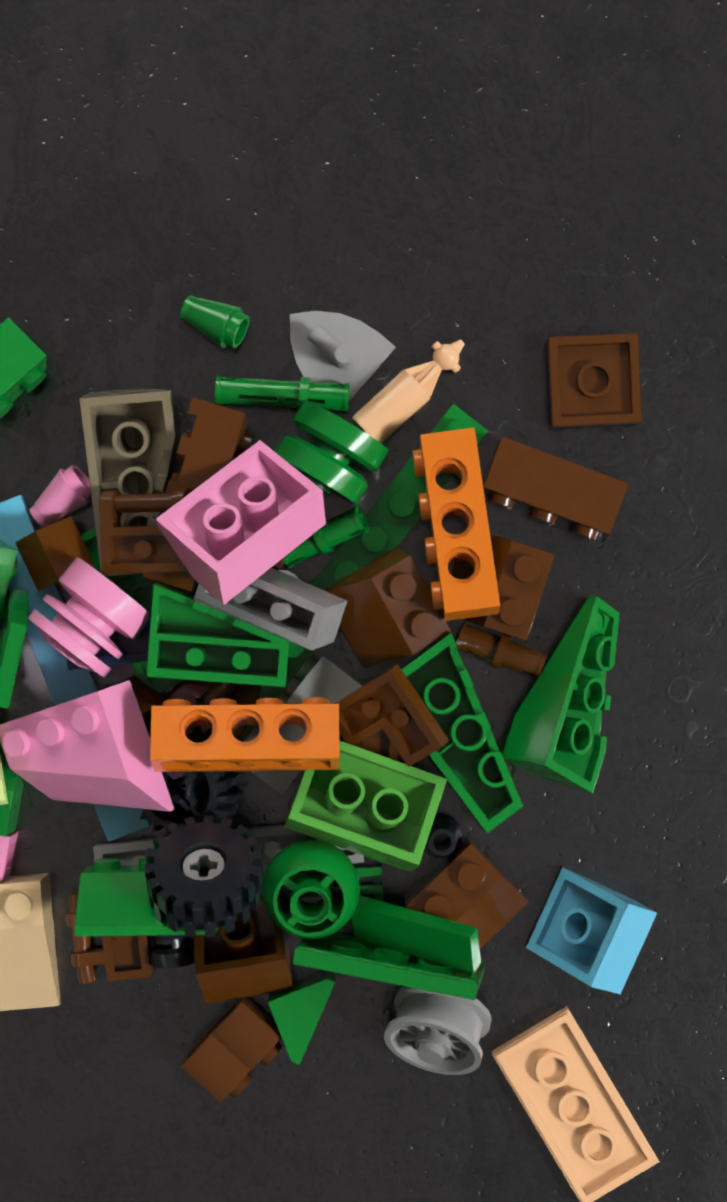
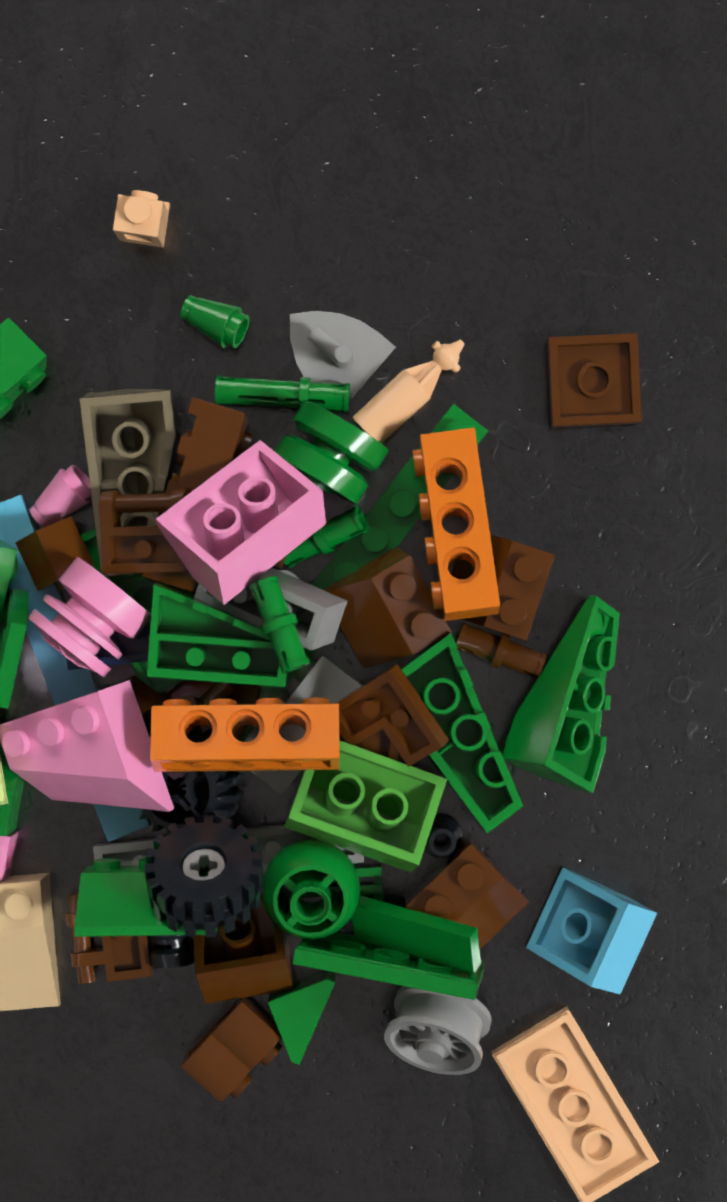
reddish brown brick [483,436,629,541] -> none
none -> light nougat brick [113,190,170,248]
none -> green pin [249,576,310,674]

